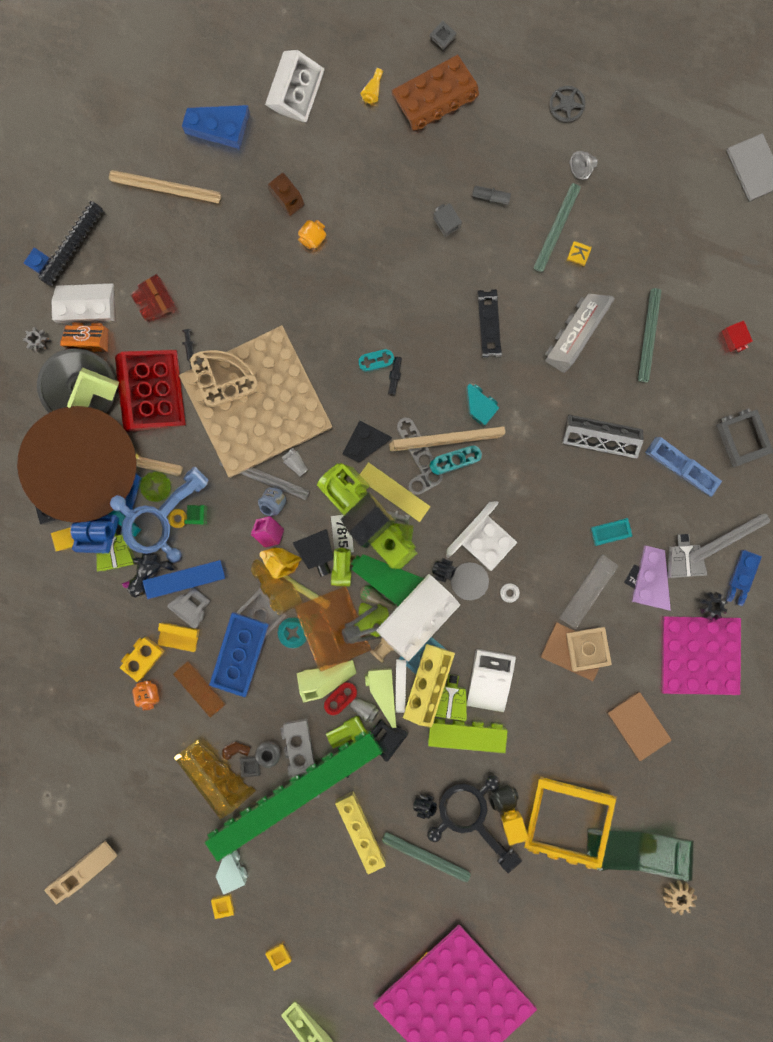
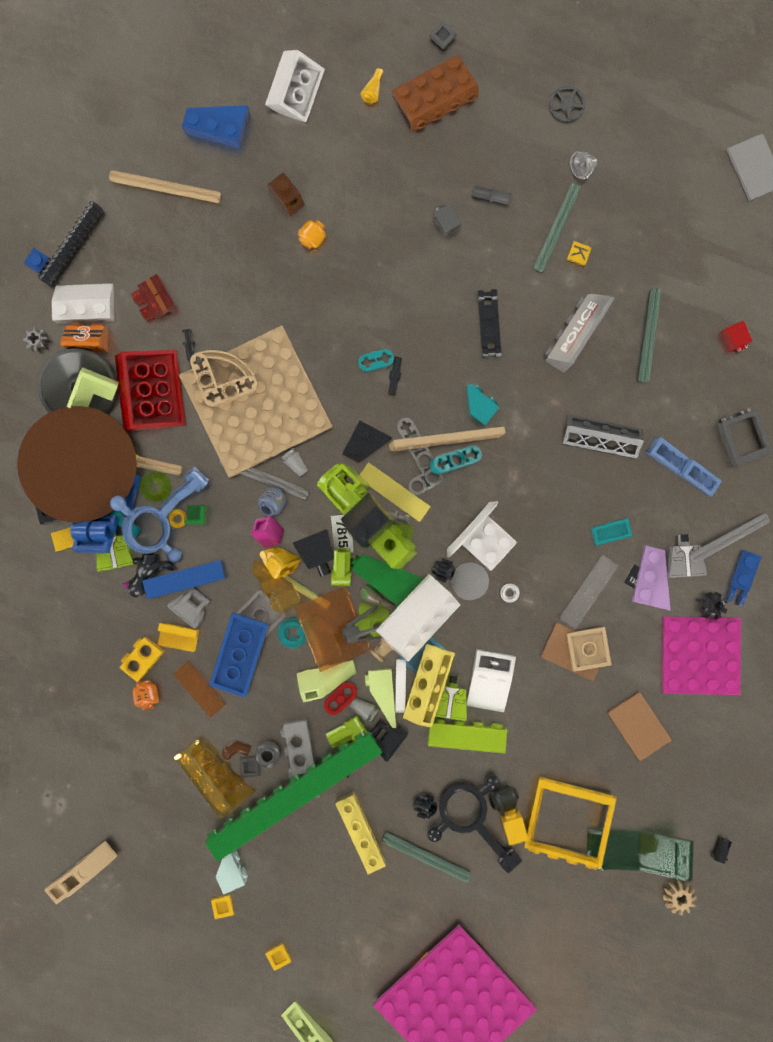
none -> black pin [713,837,733,864]

